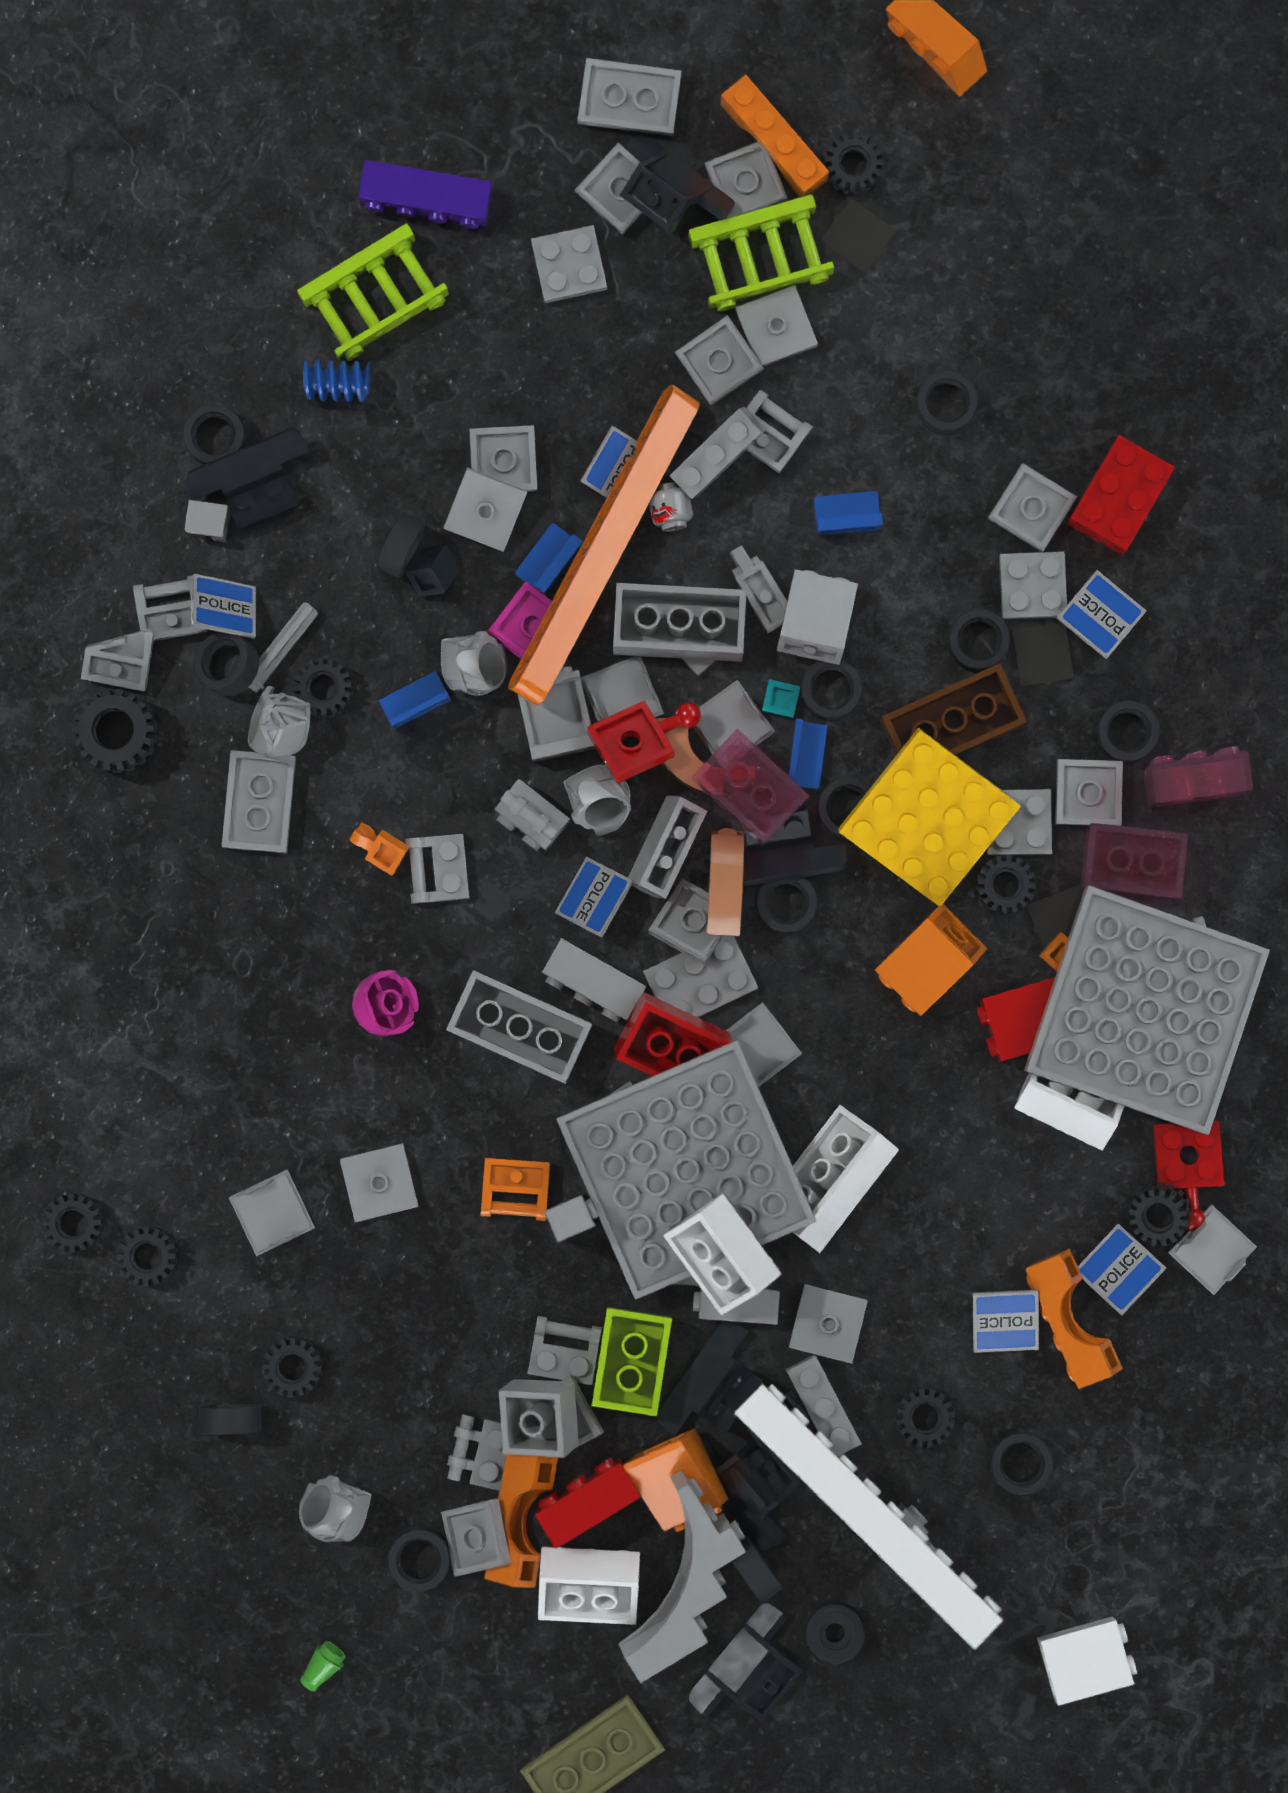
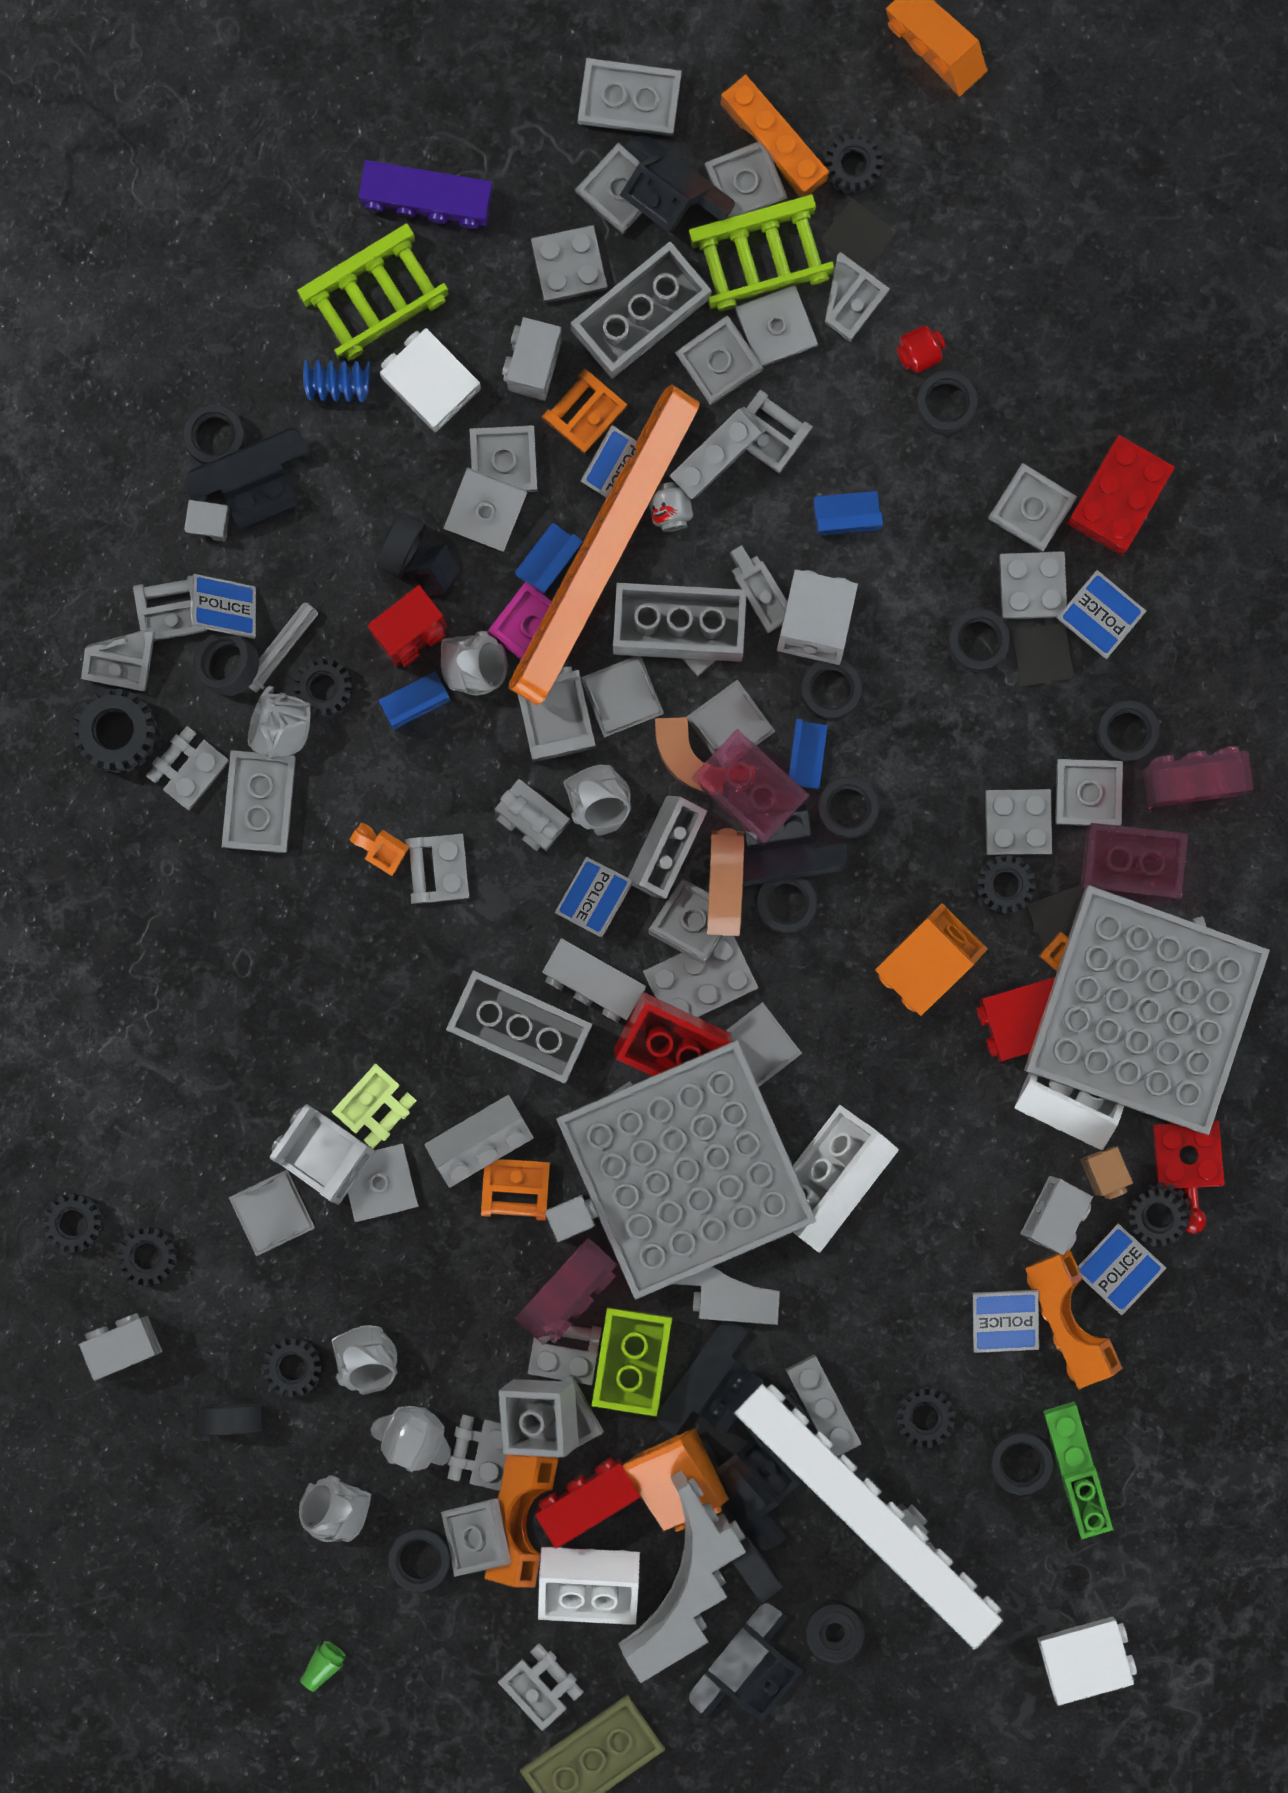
dark pink cylinder [352,970,419,1036] -> none
red plate [587,700,701,784] -> none
white slope [663,1194,781,1315] -> none
teal tile [762,679,801,719] -> none
light grey plate [789,1284,868,1364] -> none
yellow plate [838,727,1021,906] -> none
reddish brown brick [879,663,1027,756] -> none
light grey piece [1168,1204,1257,1295] -> none
none -> light grey brick [79,1313,162,1380]
none -> light grey plate [146,726,230,811]
none -> light grey panel [269,1104,376,1205]
none -> yellowish green plate [332,1064,417,1149]
none -> light grey piece [332,1325,397,1395]
none -> red brick [367,585,448,667]
none -> light grey piece [371,1406,451,1472]
none -> white brick [380,328,481,433]
none -> light grey brick [424,1094,534,1188]
none -> light grey plate [498,1643,583,1731]
none -> light grey brick [502,317,562,401]
none -> clear pink brick [515,1238,618,1345]
none -> orange plate [542,369,627,454]
none -> light grey brick [571,241,711,379]
none -> light grey wing [825,252,890,342]
none -> red head [896,325,946,373]
none -> light grey brick [1020,1176,1093,1255]
none -> bright green slope [1043,1402,1113,1539]
none -> medium nougat brick [1080,1147,1133,1199]

